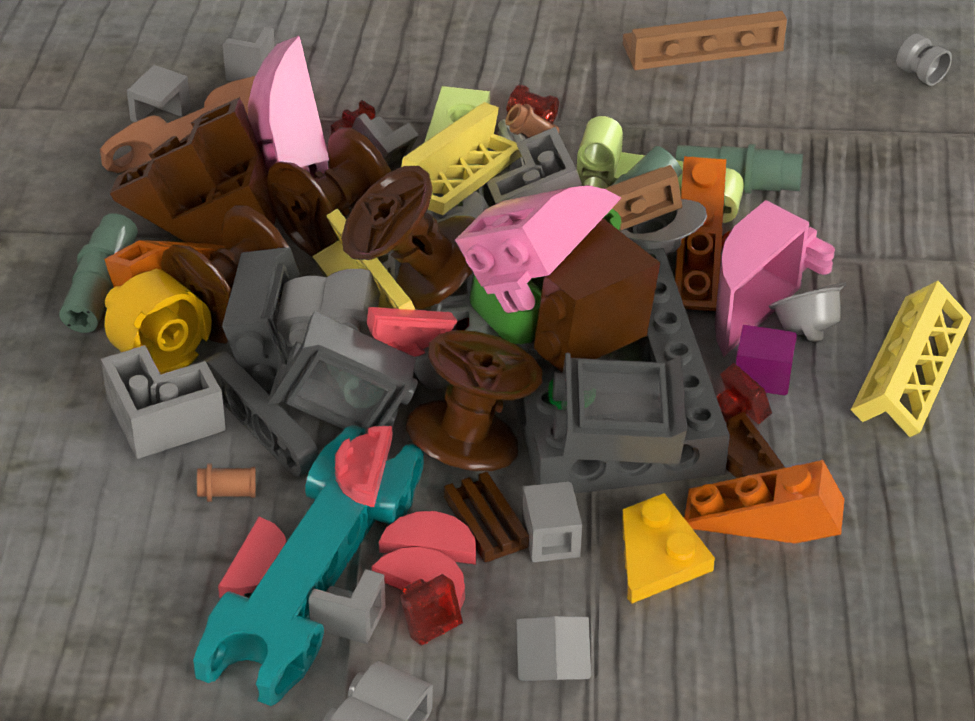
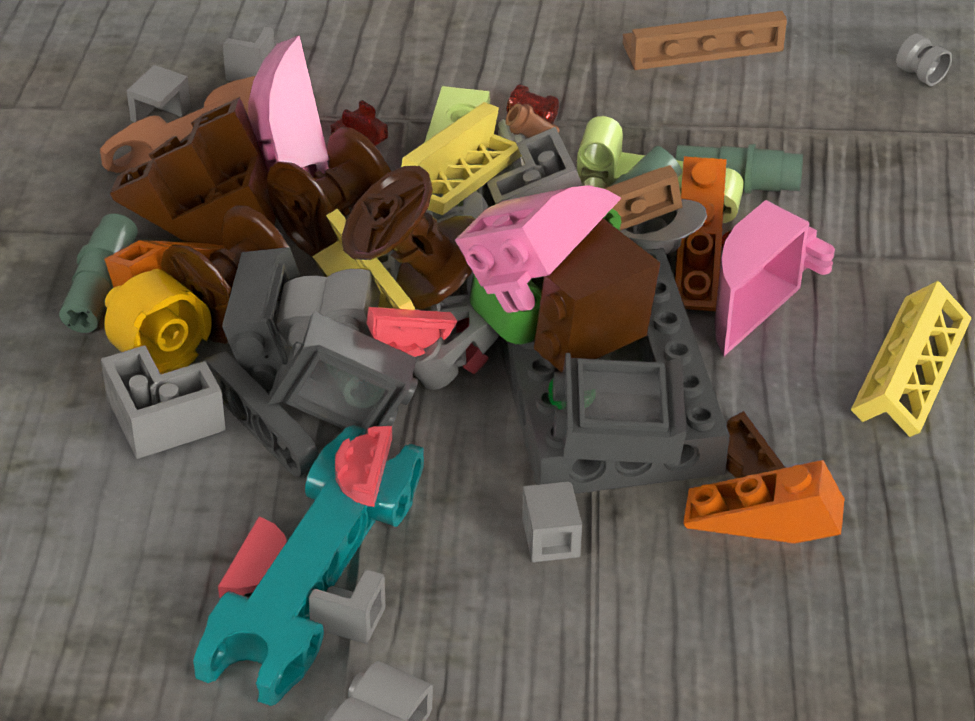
nougat pin [197,463,256,502] -> none
light grey panel [352,113,419,167] -> none
coral tile [371,547,465,613] -> none
coral tile [379,511,476,565] -> none
clear red tile [400,574,463,646] -> none
reddish brown piece [406,330,542,471] -> none
reddish brown tile [444,471,529,563] -> none
light grey panel [516,616,591,681] -> none
yellow wing [622,493,715,604] -> none
clear red tile [716,363,772,425] -> none
magenta panel [733,325,797,395] -> none
light grey piece [769,282,847,342] -> none

